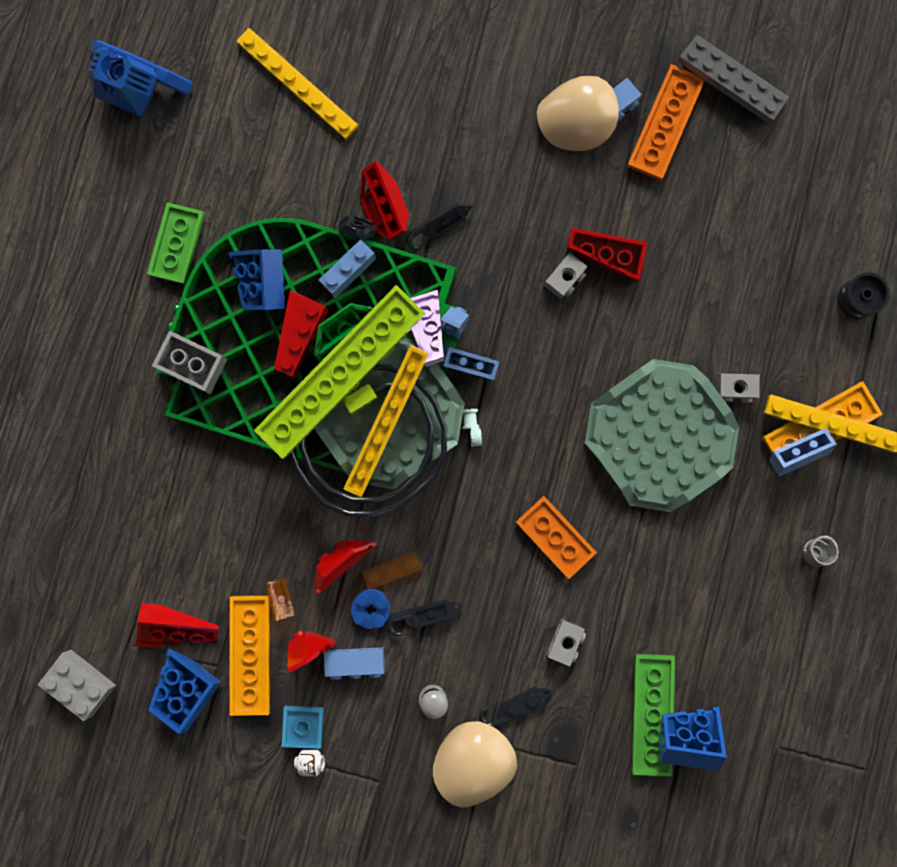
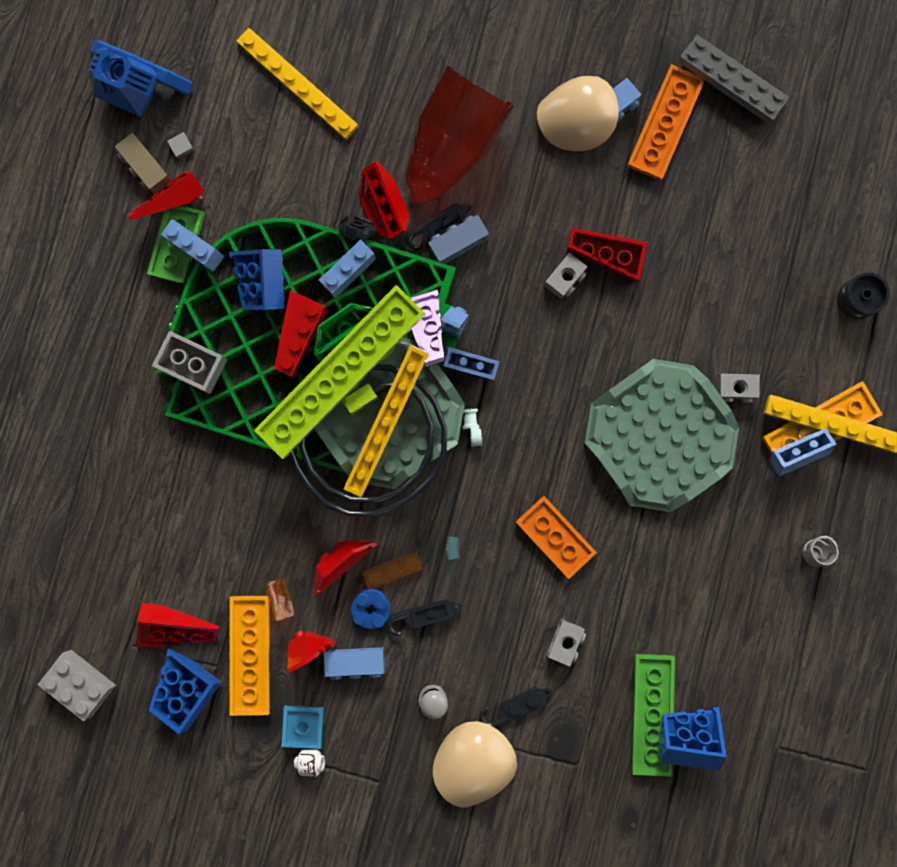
none -> dark tan brick [115,132,171,194]
none -> red wedge [127,171,206,220]
none -> medium blue brick [161,219,224,272]
none -> light grey tile [168,132,194,159]
none -> clear red windscreen [406,66,515,204]
none -> sand blue brick [428,215,489,264]
none -> clear light blue piece [446,536,460,560]

